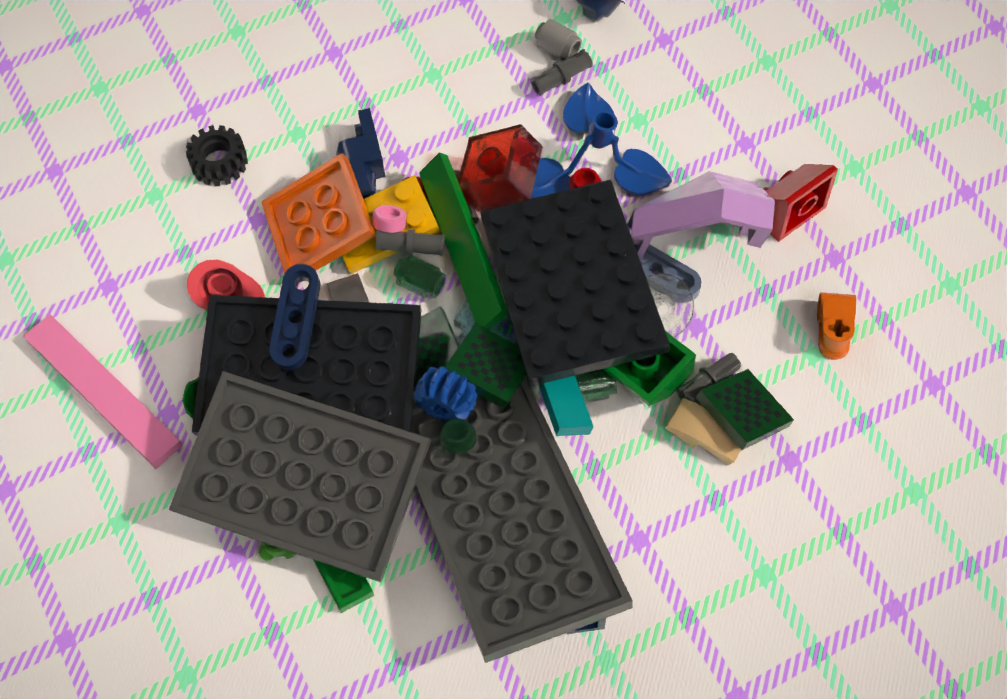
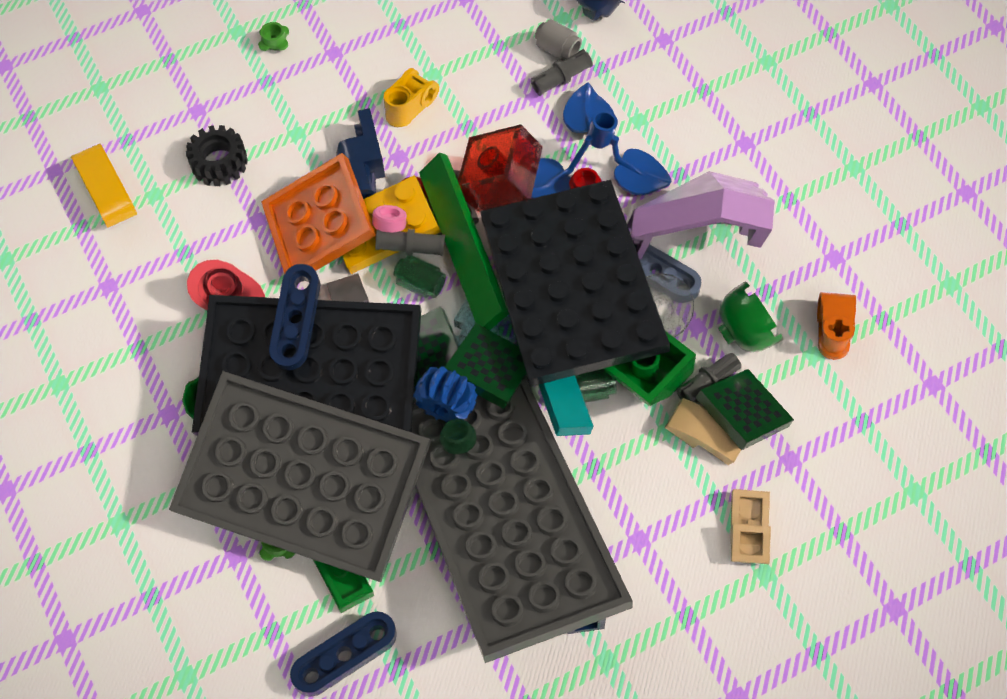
bright pink tile [23,314,183,469] -> none
red slope [763,164,838,242] -> none
none -> yellow beam [71,143,138,228]
none -> bright green plate [258,22,289,51]
none -> dark blue plate [290,611,397,697]
none -> yellow piece [383,68,439,127]
none -> green cylinder [717,281,783,352]
none -> tan slope [730,489,771,565]

